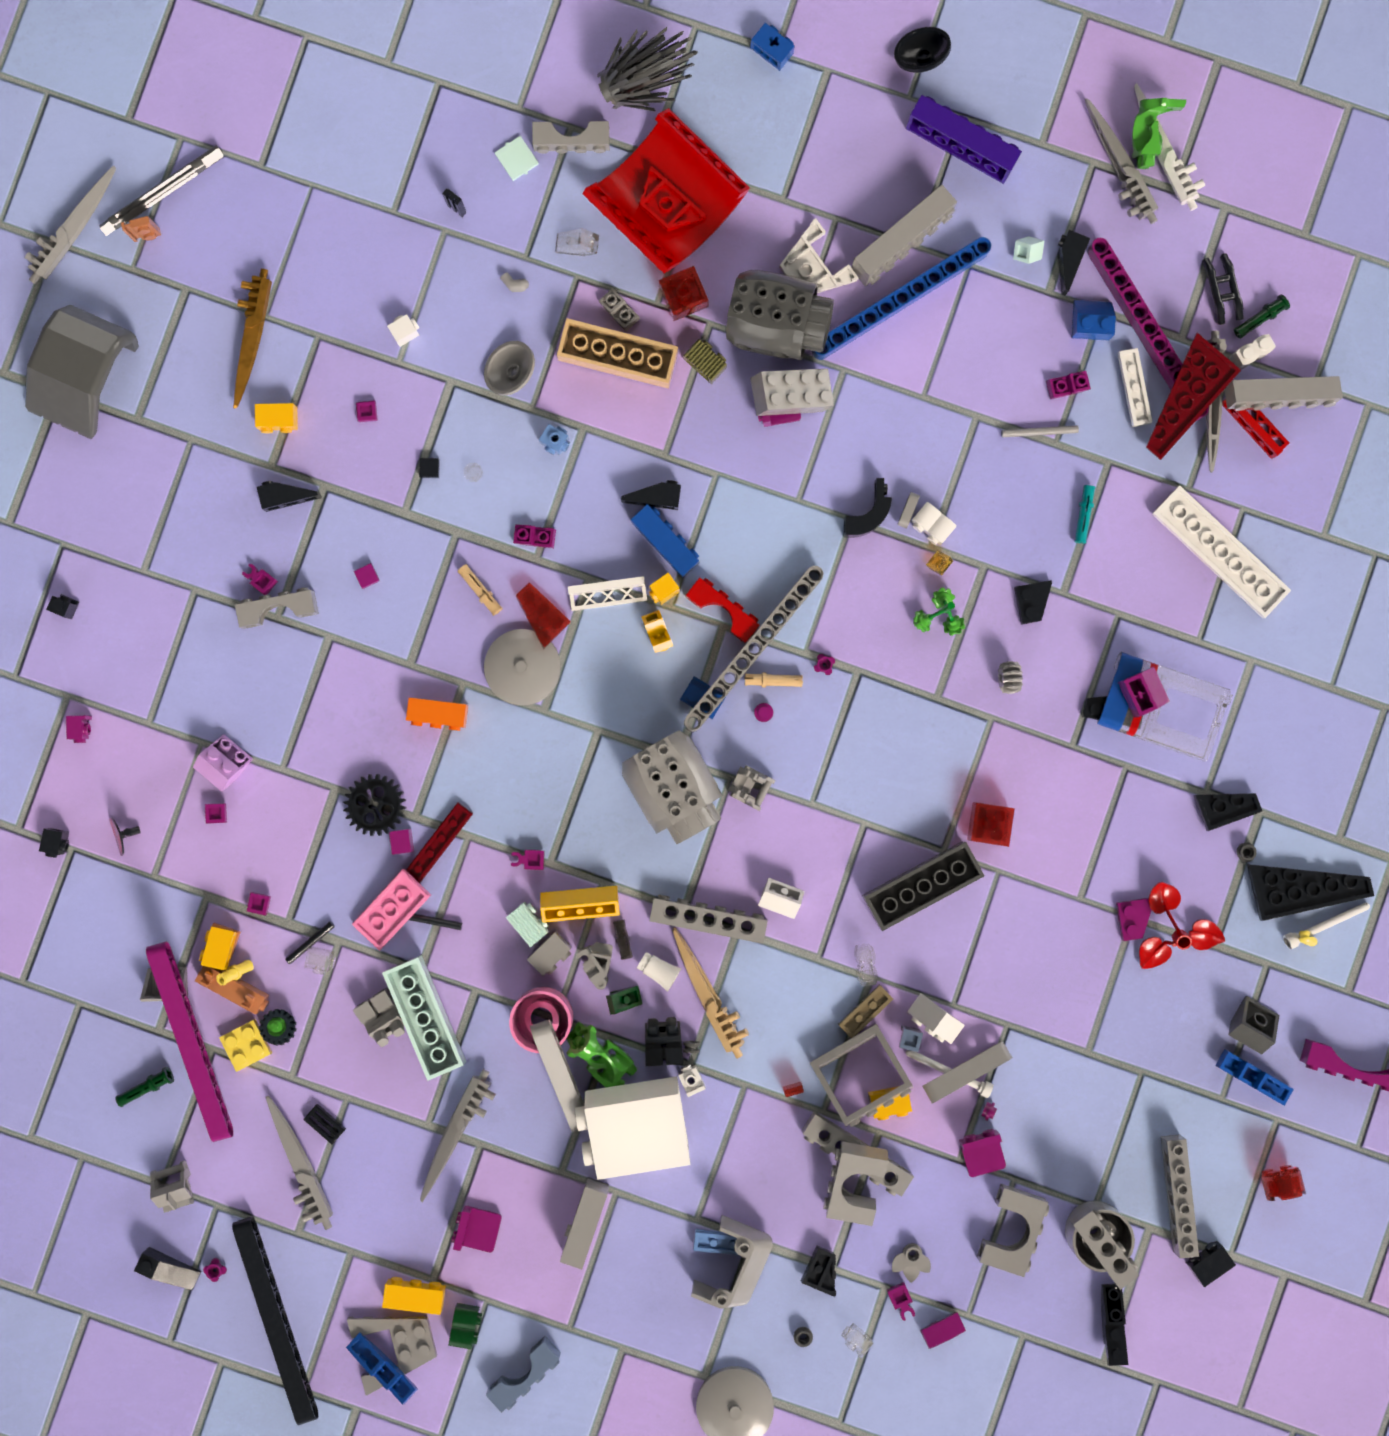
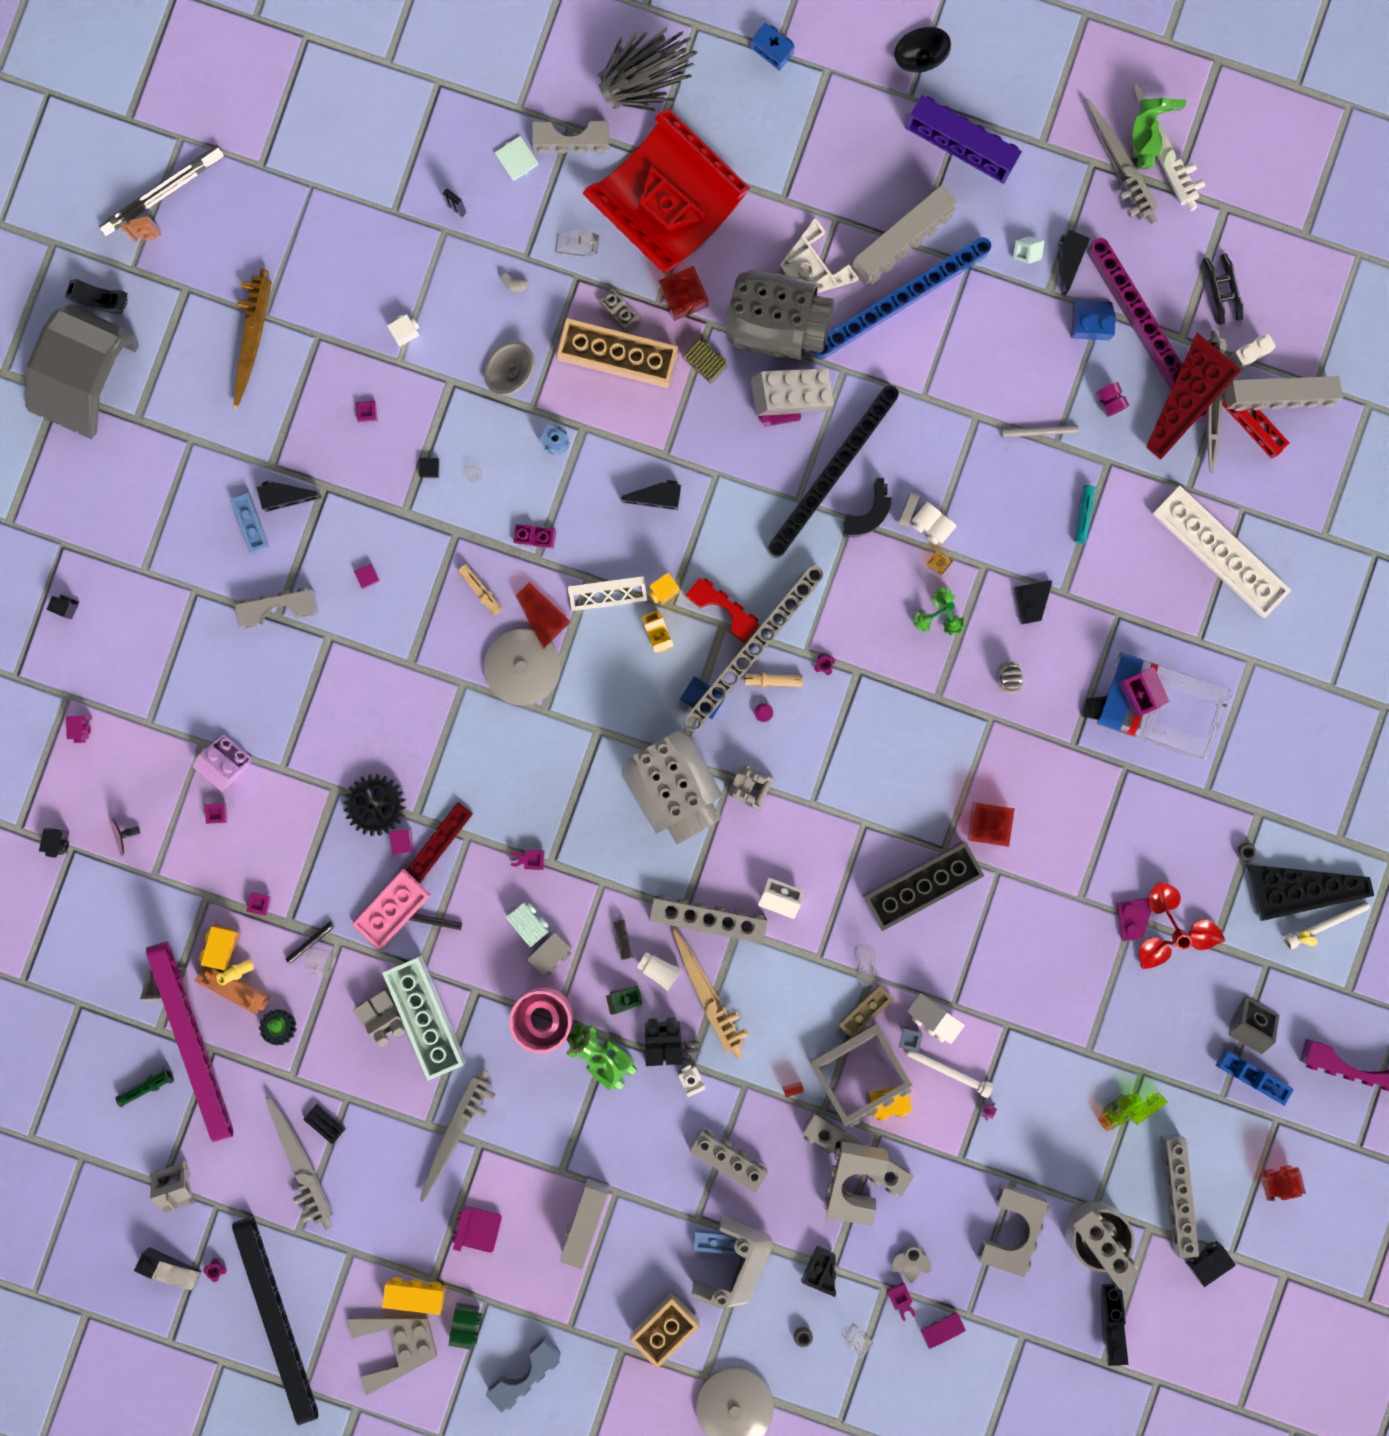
light grey piece [25,166,116,284] -> none
light yellow plate [219,1019,272,1072] -> none
magenta plate [242,564,278,595] -> none
yellow brick [255,403,298,433] -> none
blue slope [346,1332,418,1405] -> none
orange brick [406,698,469,731] -> none
beam [530,1019,584,1132] -> none
yellow brick [540,886,620,923] -> none
white brick [575,1076,690,1180] -> none
light grey piece [577,942,613,990] -> none
blue brick [631,504,699,578] -> none
light grey beam [922,1041,1012,1103] -> none
magenta bracket [959,1129,1006,1177] -> none
magenta slope [1046,371,1091,400] -> none
white plate [1117,348,1153,427] -> none
black wing [1193,793,1263,831] -> none
dark green pin [1233,294,1290,339] -> none
none -> black arch [65,279,128,315]
none -> medium blue plate [230,493,269,554]
none -> tan brick [630,1292,699,1369]
none -> light grey brick [689,1128,768,1193]
none -> black beam [768,385,899,559]
none -> magenta wheel [1095,382,1130,417]
none -> clear neon green plate [1097,1092,1168,1132]

